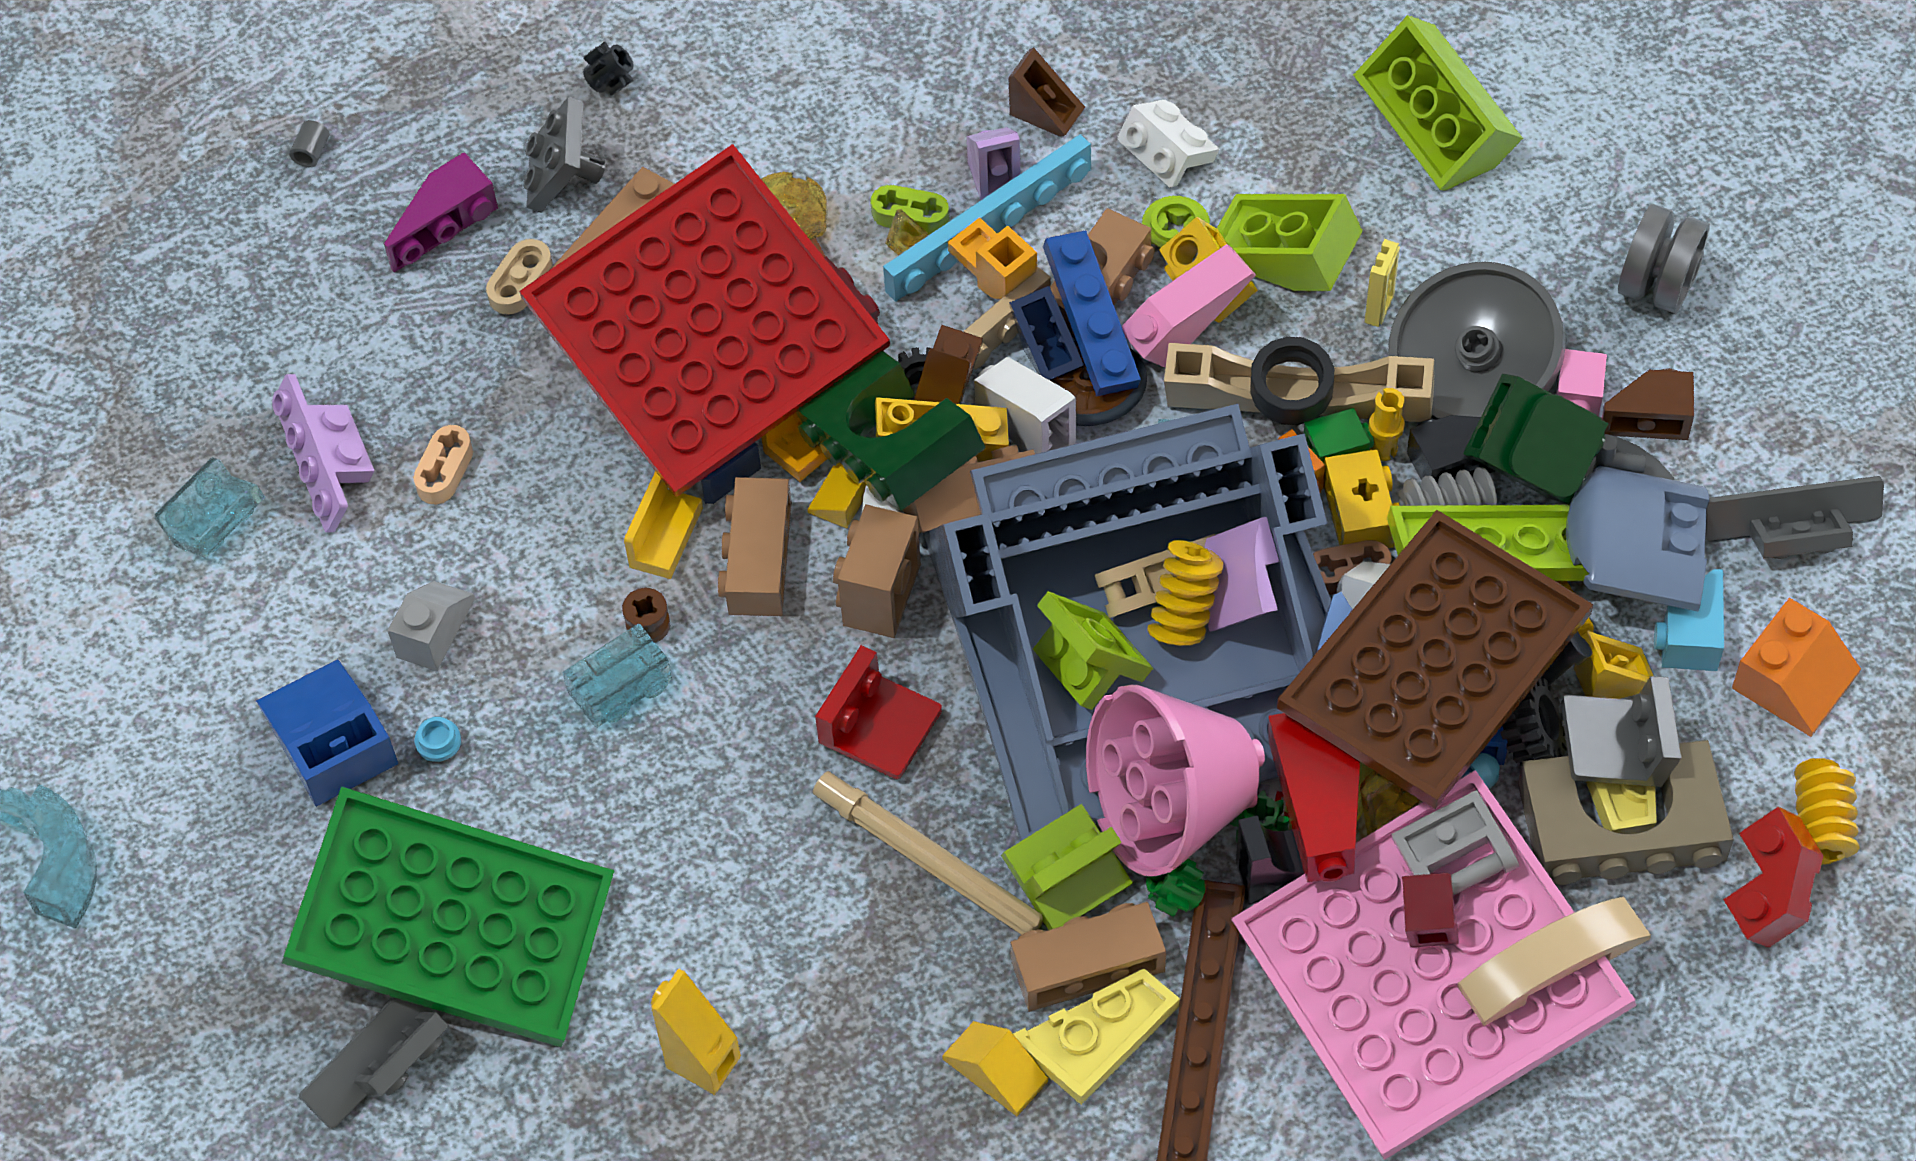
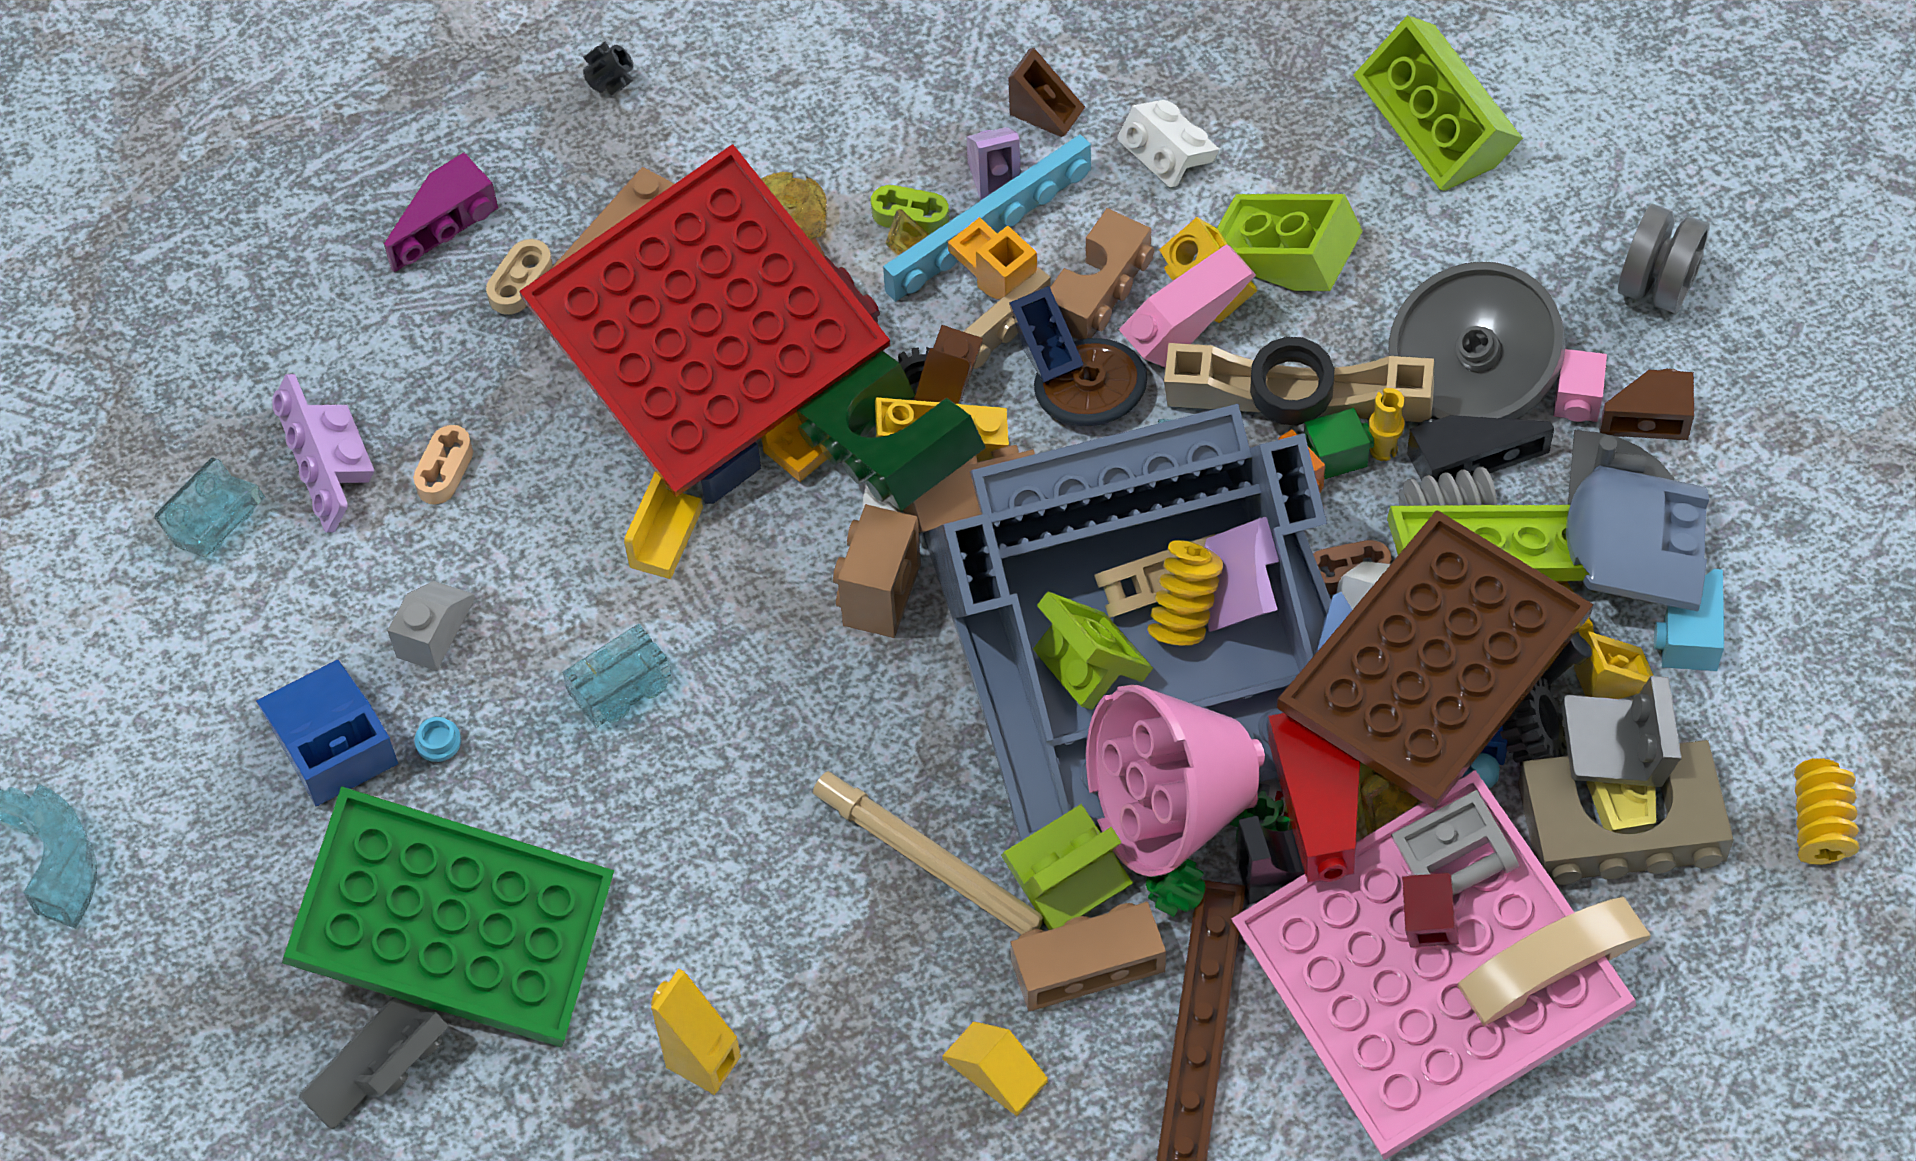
dark grey hinge [289,120,330,168] -> none
dark grey plate [523,97,606,213] -> none
reddish brown wheel [622,587,671,645] -> none
medium nougat brick [718,478,792,616] -> none
yellow slope [807,463,866,529] -> none
red bracket [815,645,942,780] -> none
white slope [974,357,1076,454] -> none
light yellow wing [1013,969,1180,1105] -> none
blue plate [1043,230,1141,396] -> none
lime gear [1142,196,1210,249] -> none
yellow brick [1324,449,1400,548] -> none
light yellow tile [1364,239,1400,327] -> none
dark green brick [1463,374,1609,504] -> none
dark grey bracket [1705,476,1884,559] -> none
red brick [1723,807,1823,948] -> none
orange slope [1732,597,1861,737] -> none

